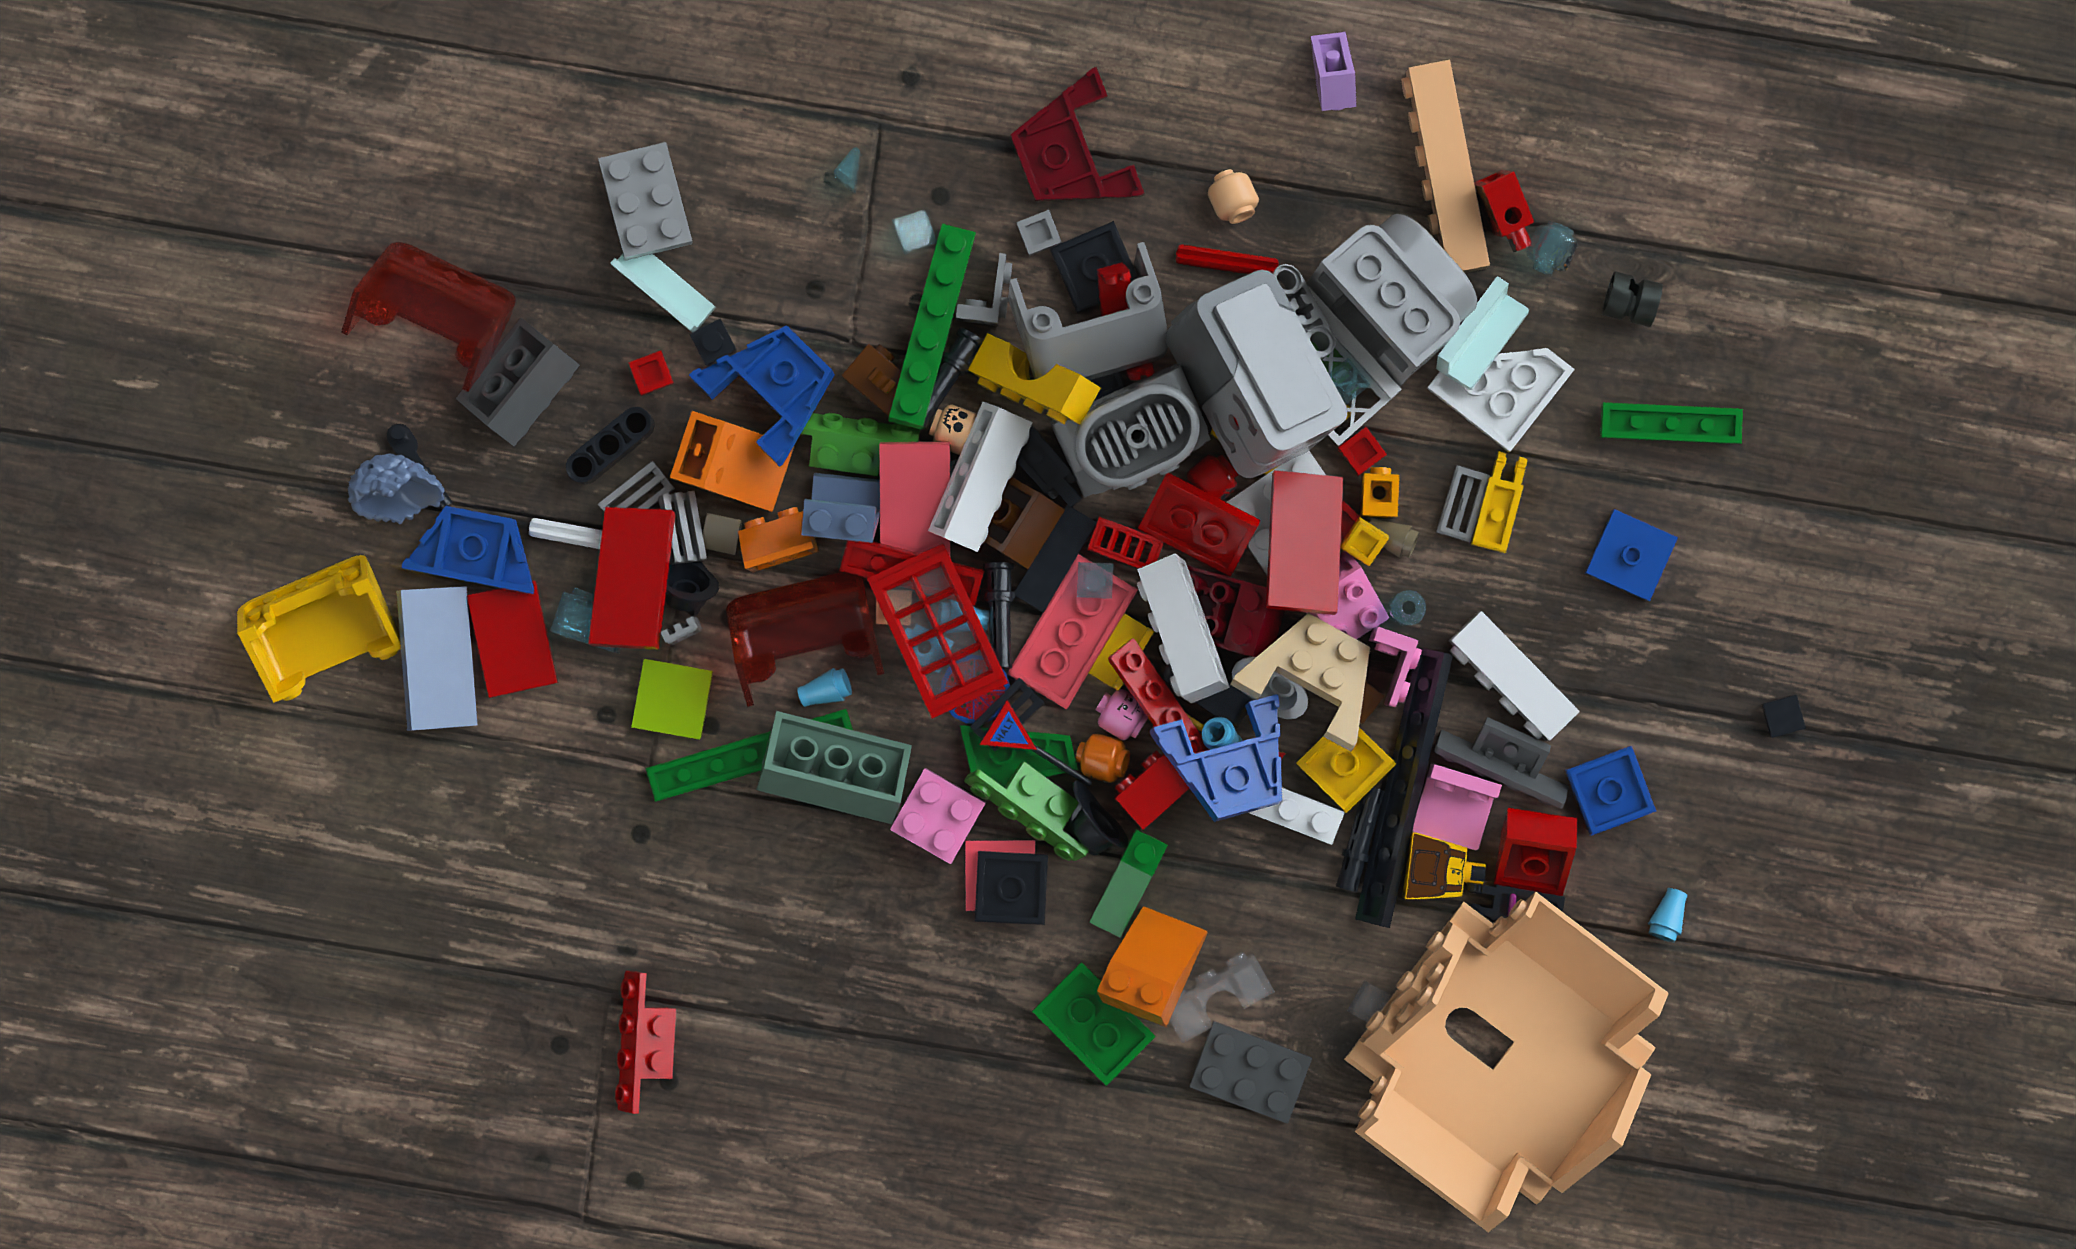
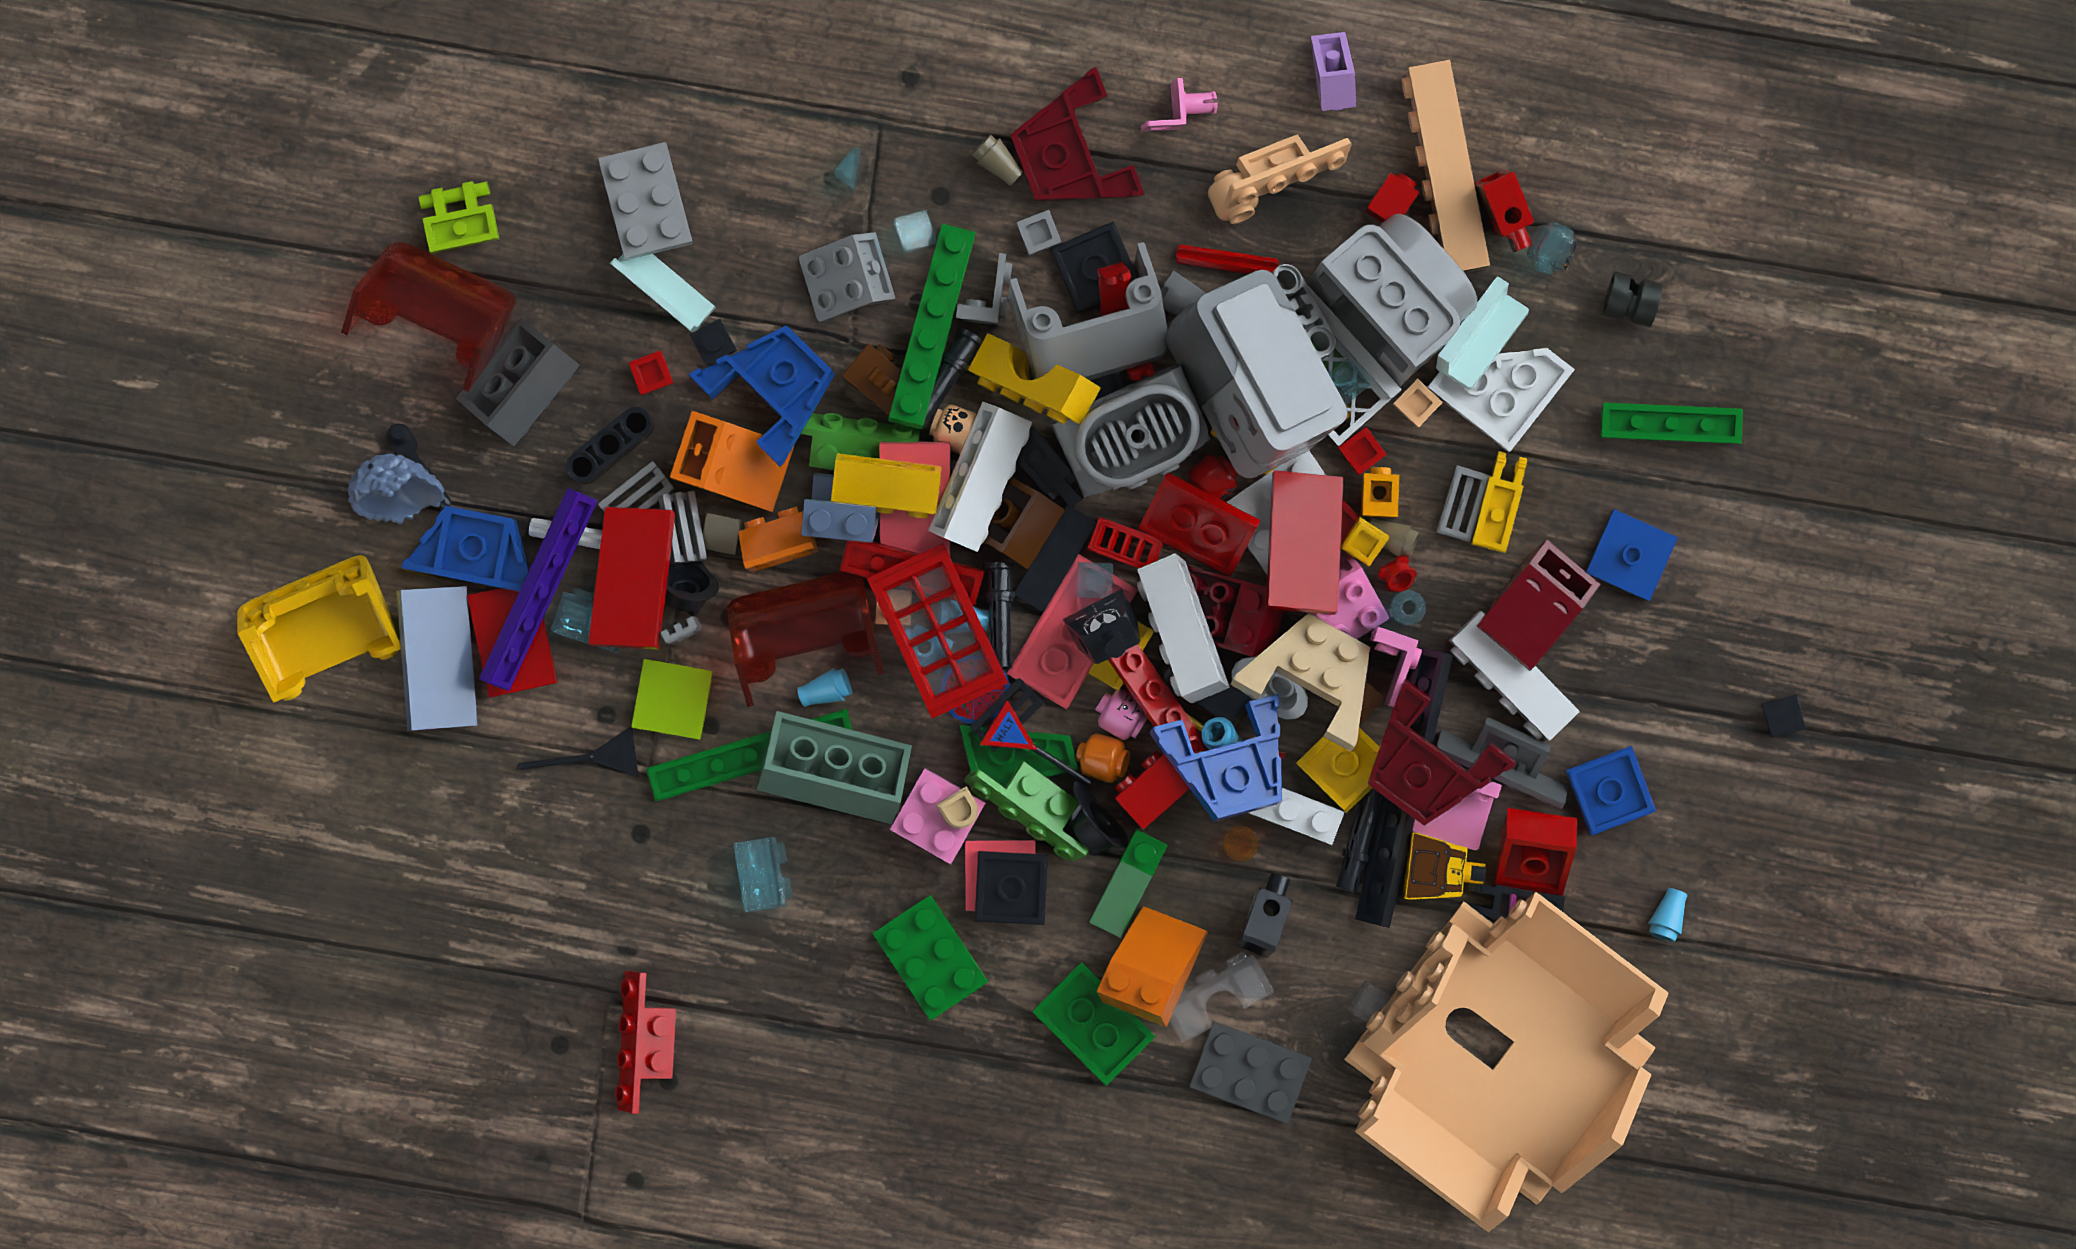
none -> lime plate [419,181,500,254]
none -> dark purple tile [479,488,597,691]
none -> black piece [518,726,639,777]
none -> clear light blue brick [734,836,793,913]
none -> light grey bracket [799,232,896,322]
none -> yellow brick [831,453,942,518]
none -> green plate [872,894,989,1021]
none -> tan tile [935,786,978,828]
none -> dark tan cone [972,134,1024,186]
none -> black torso [1063,589,1140,664]
none -> bright pink bracket [1141,78,1218,132]
none -> light grey brick [1161,270,1206,317]
none -> clear orange plate [1223,826,1258,861]
none -> light nougat bracket [1224,134,1352,209]
none -> black torso [1235,873,1293,958]
none -> red brick [1365,173,1419,223]
none -> dark red wing [1368,679,1516,826]
none -> red plate [1378,556,1417,592]
none -> light nougat plate [1392,378,1443,429]
none -> dark red slope [1477,540,1600,671]

